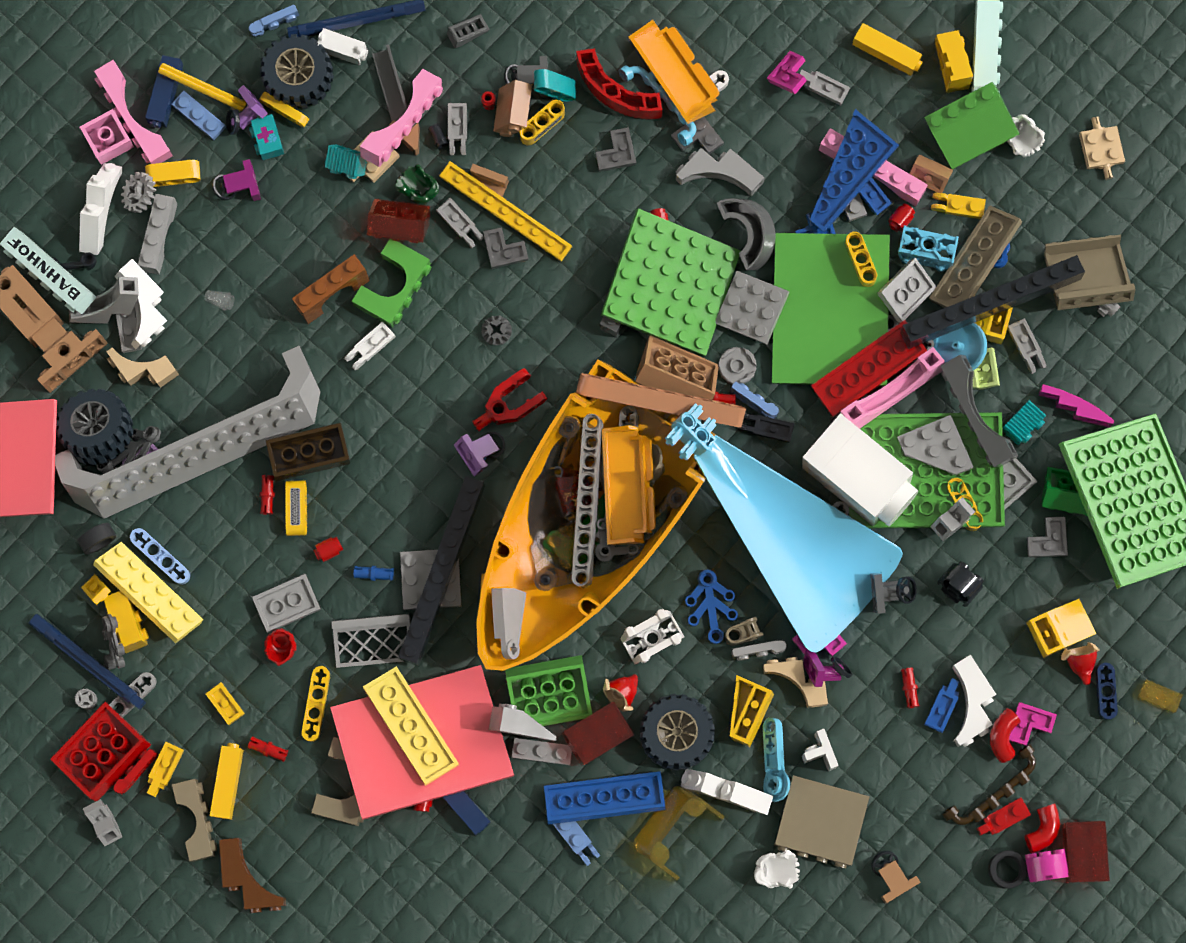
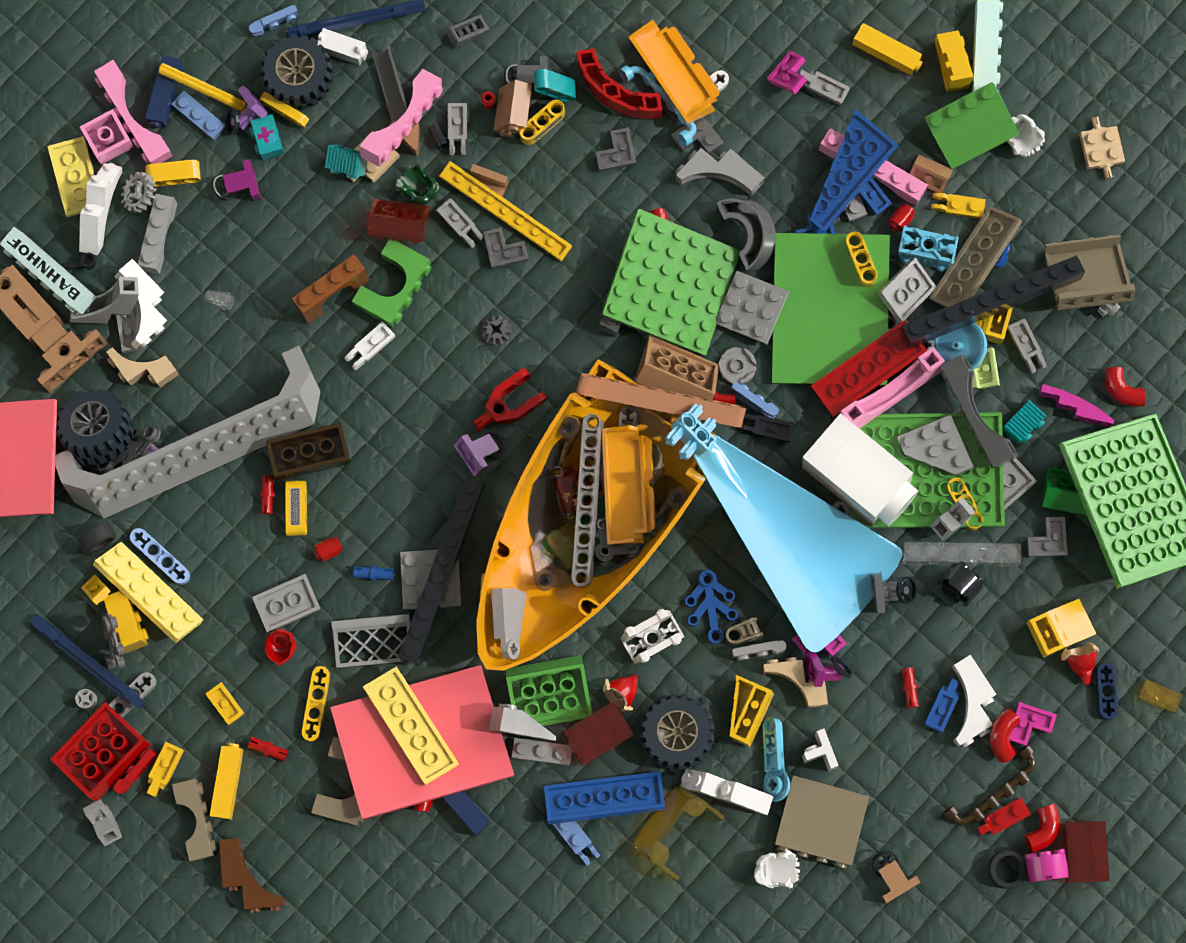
none -> light yellow plate [48,136,95,218]
none -> clear arch [902,542,1021,567]
none -> red cylinder [1105,367,1146,407]

